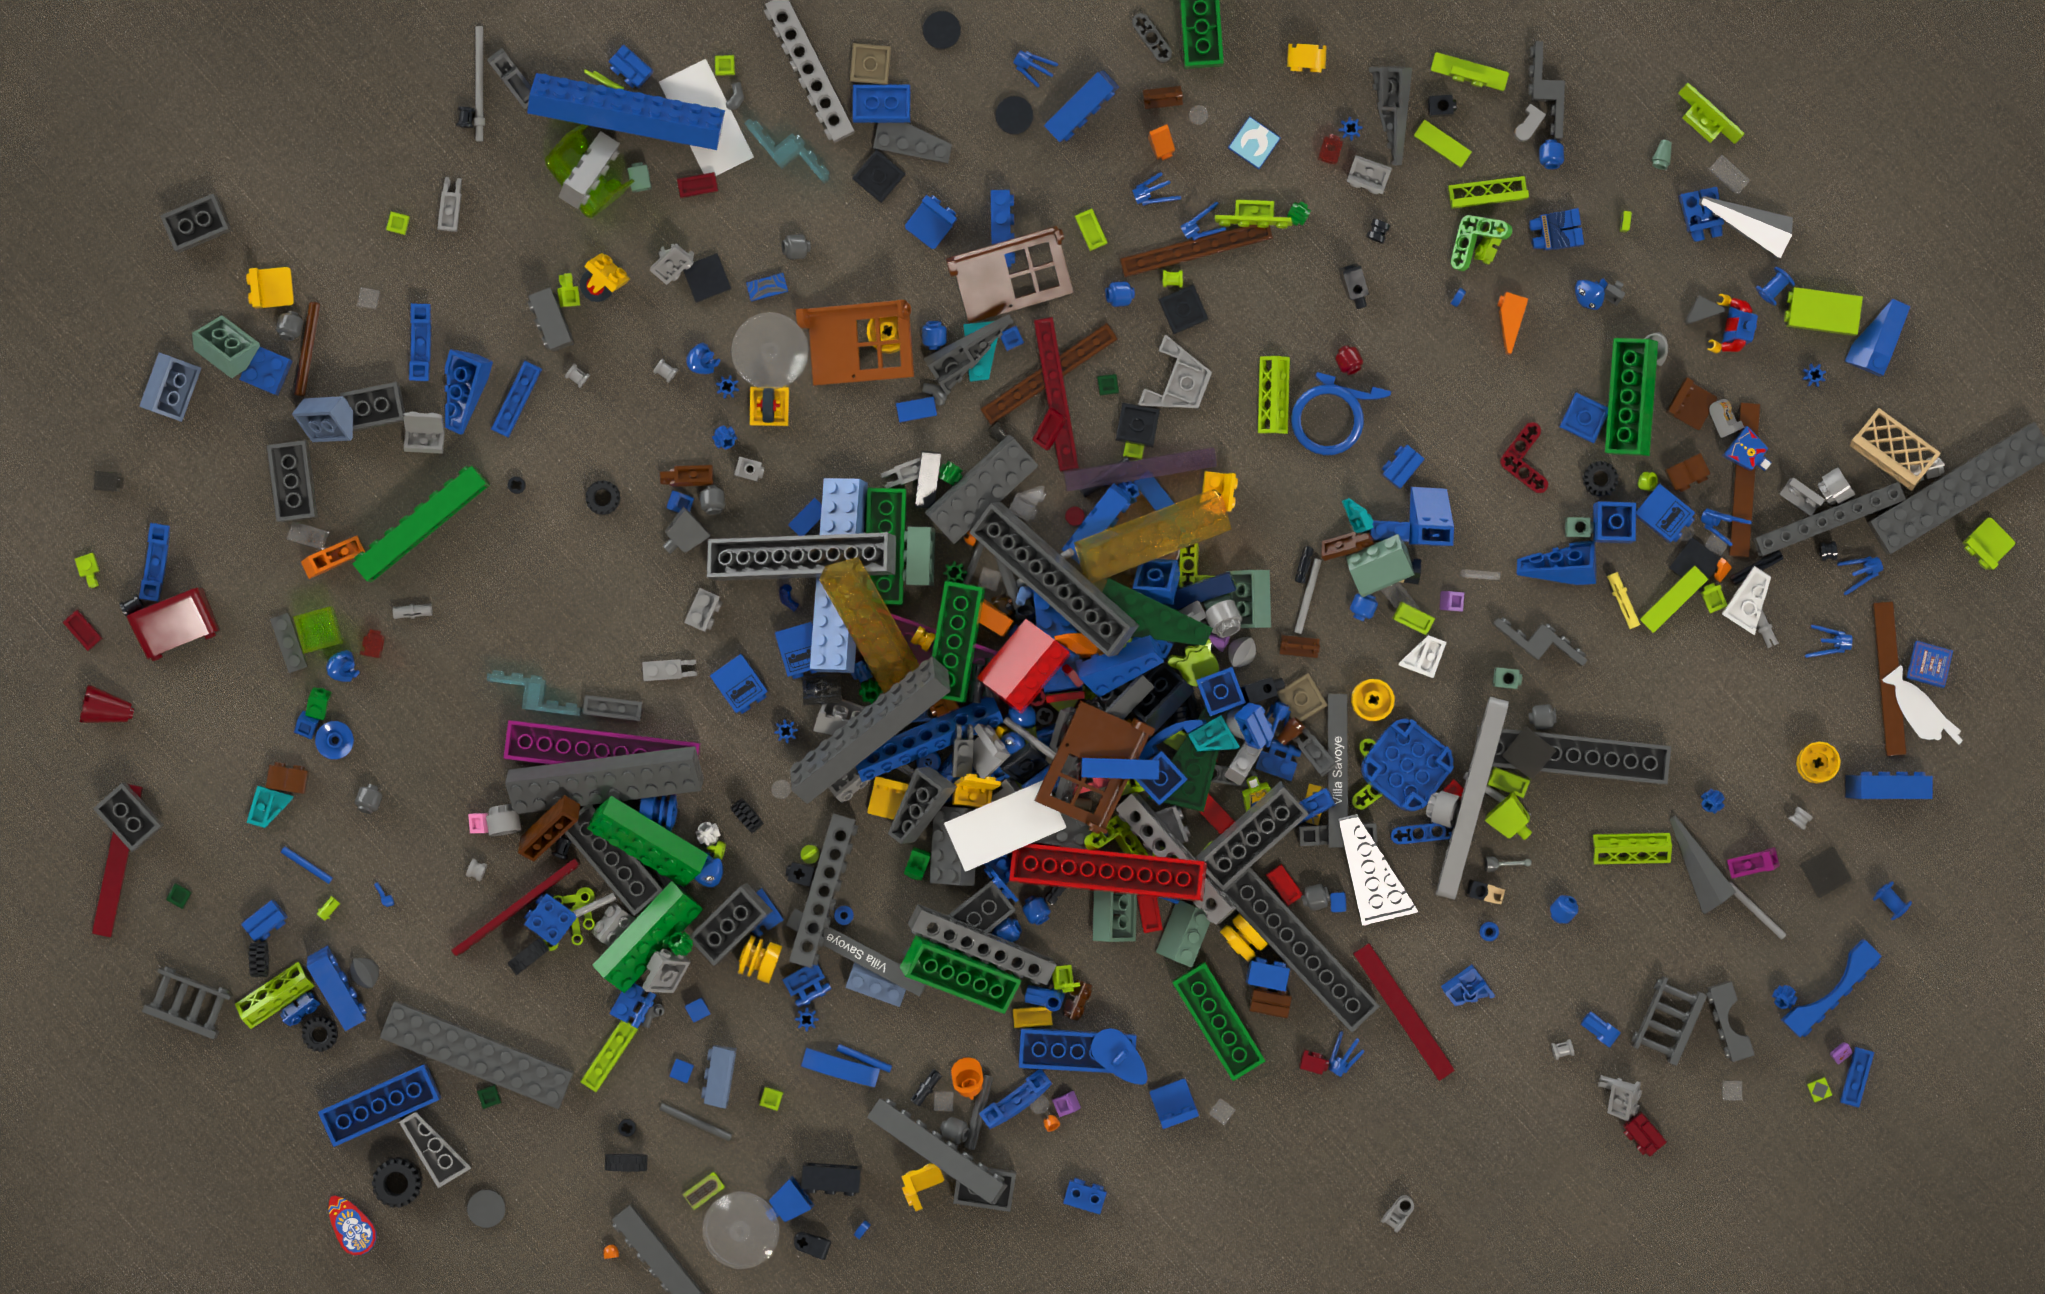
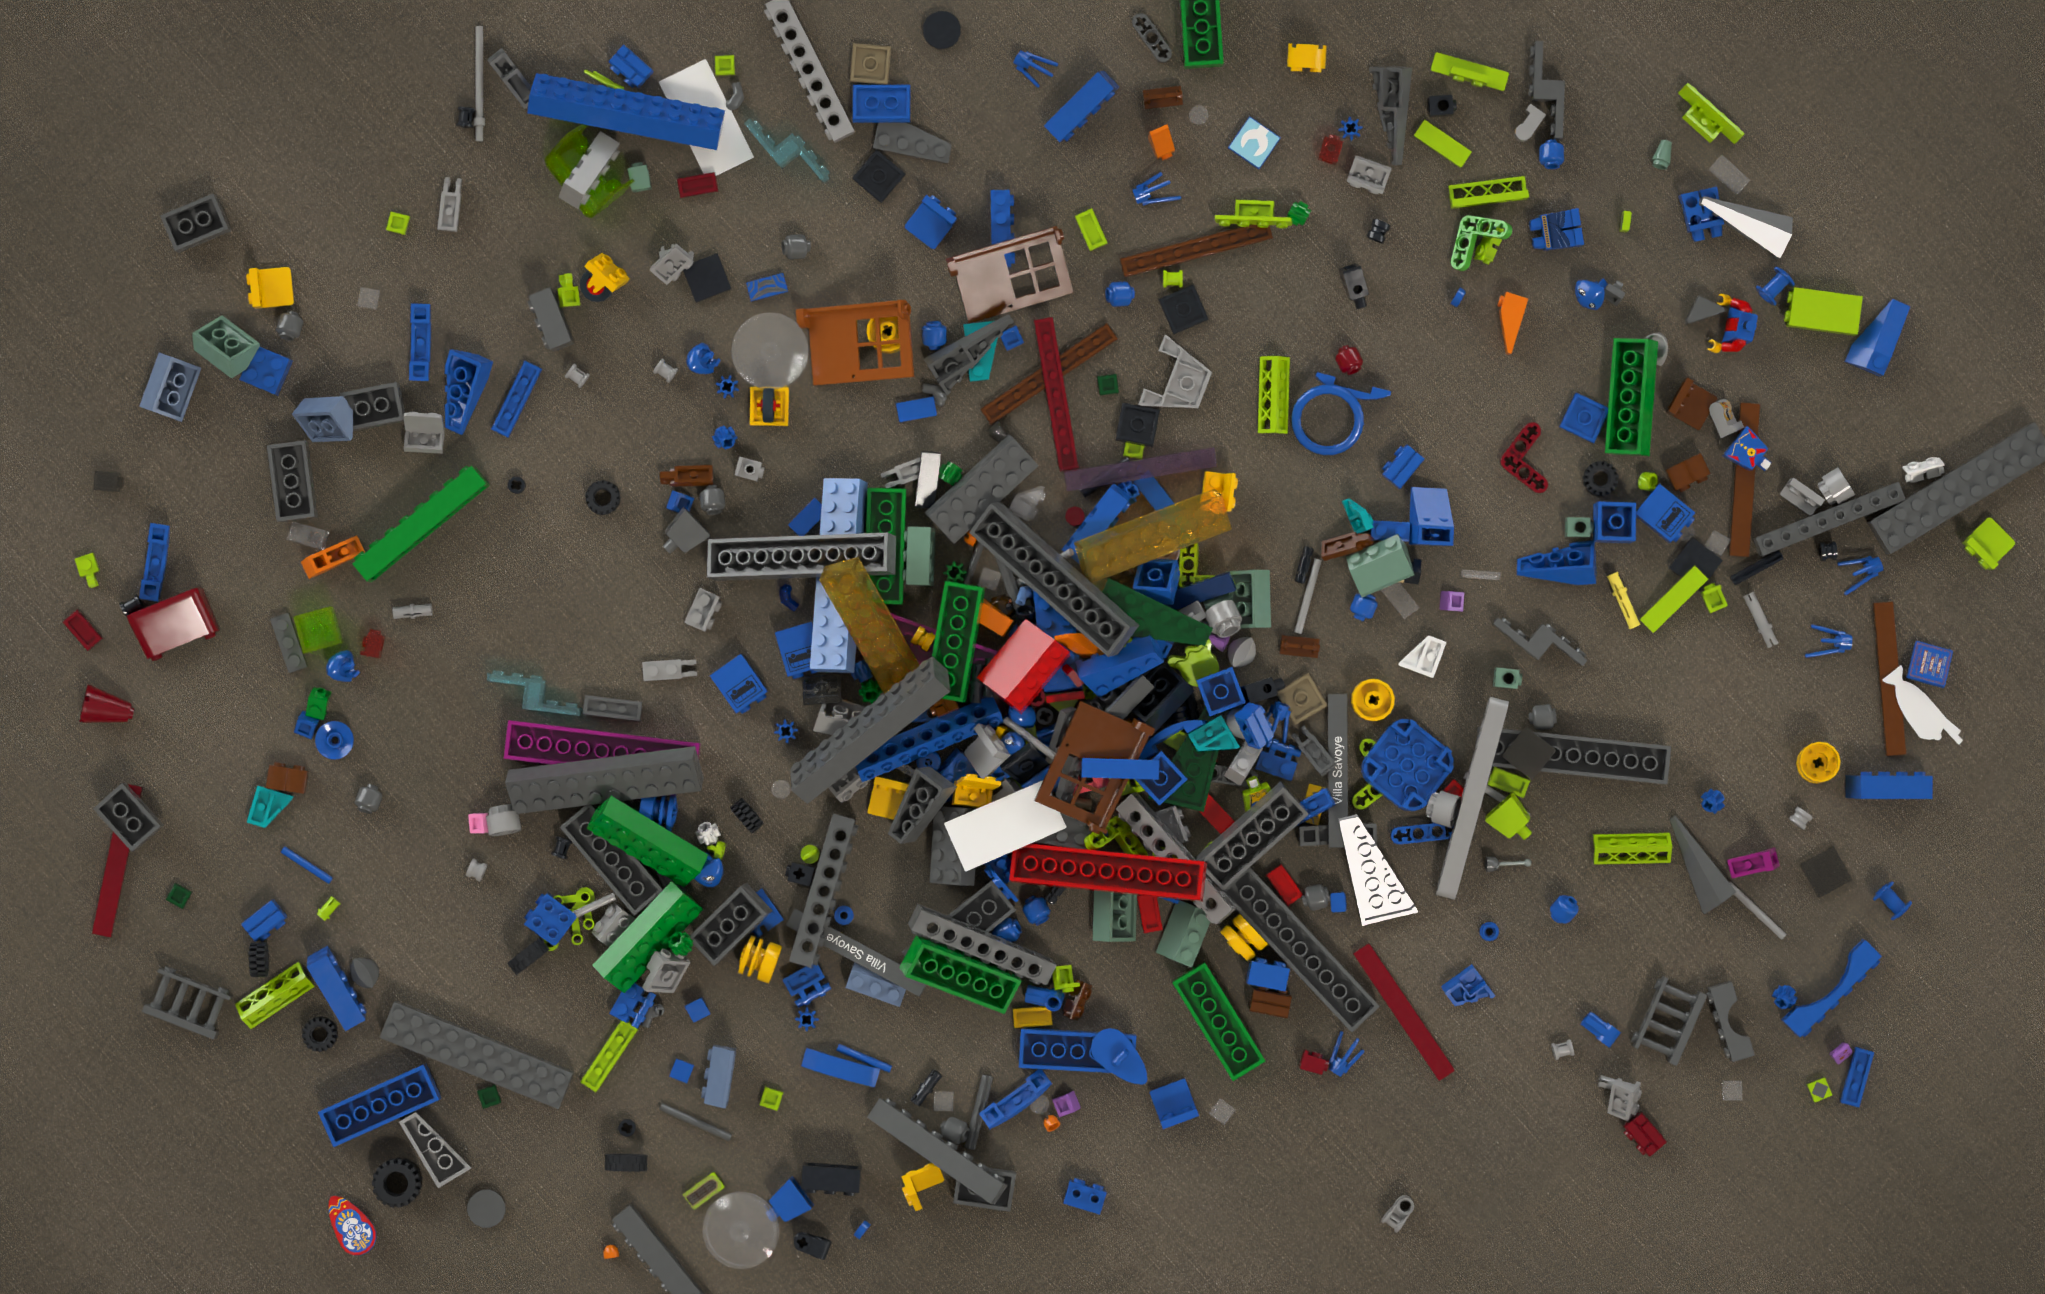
blue hinge [280,991,321,1027] -> none
reddish brown axle [294,302,320,396] -> none
blue hand [374,882,394,907] -> none
dark red tile [451,858,581,956] -> none
reddish brown brick [518,795,580,862] -> none
green bracket [904,847,931,880] -> none
orange piece [951,1057,983,1100] -> none
dark grey hinge [952,724,974,777] -> none
black tile [996,96,1033,135] -> none
dark red tile [1032,408,1067,451] -> none
blue plant [1181,202,1226,241] -> none
reddish brown cone [1277,717,1305,745] -> none
lime tile [1392,601,1435,635] -> none
leg [1465,879,1505,905] -> none
blue plant [1701,508,1752,546] -> none
orange tile [1714,558,1732,582] -> none
white wing [1722,566,1771,635] -> none
blue gear [1802,364,1826,387] -> none
tan fence [1850,408,1941,491] -> none

